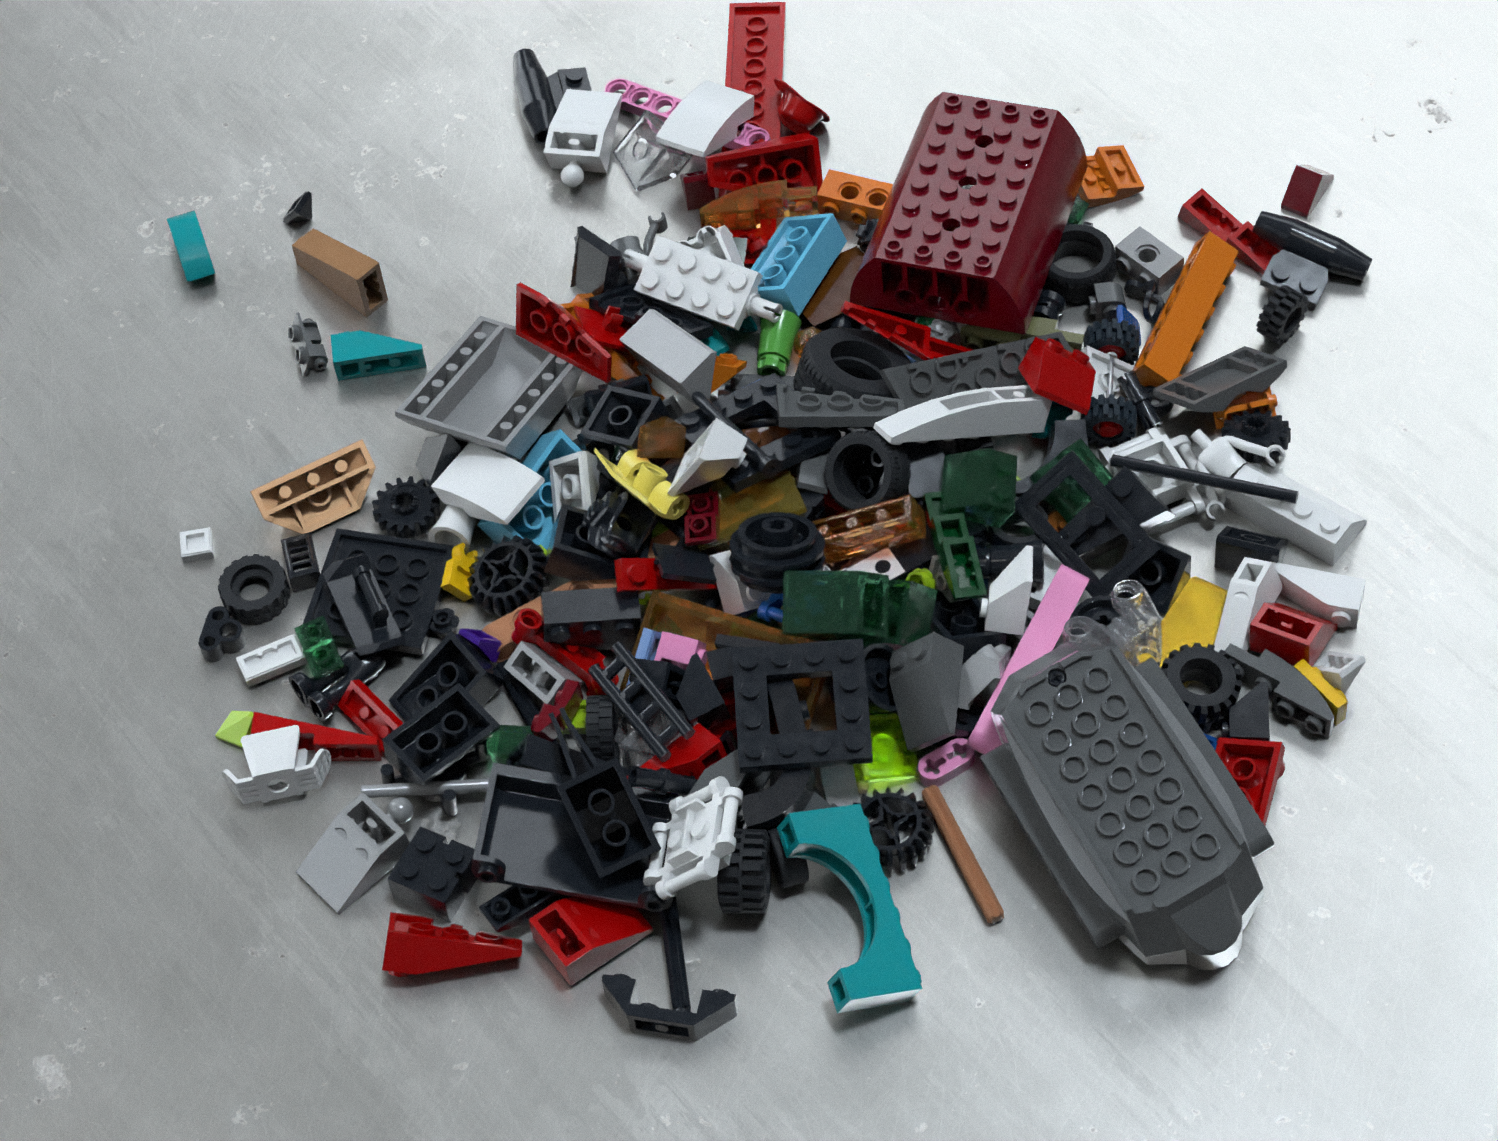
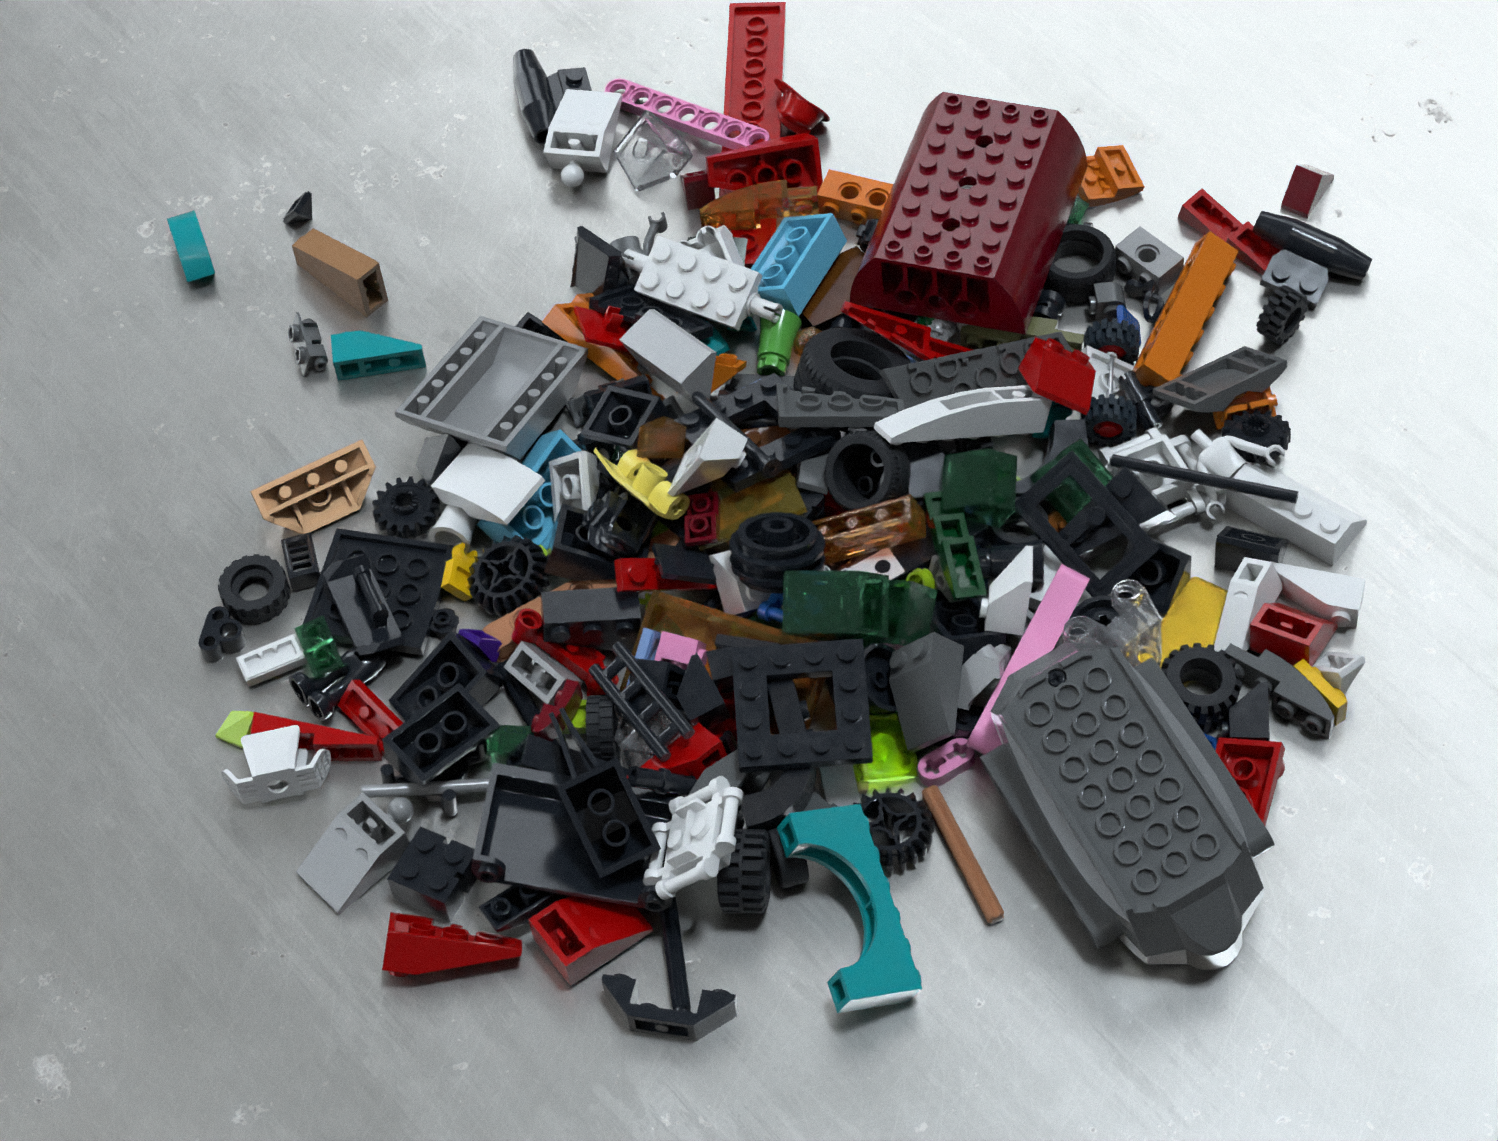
white tile [180,527,214,563] -> none
red wedge [516,282,612,383] -> none
white slope [656,80,754,158] -> none
red rock [747,233,769,255] -> none

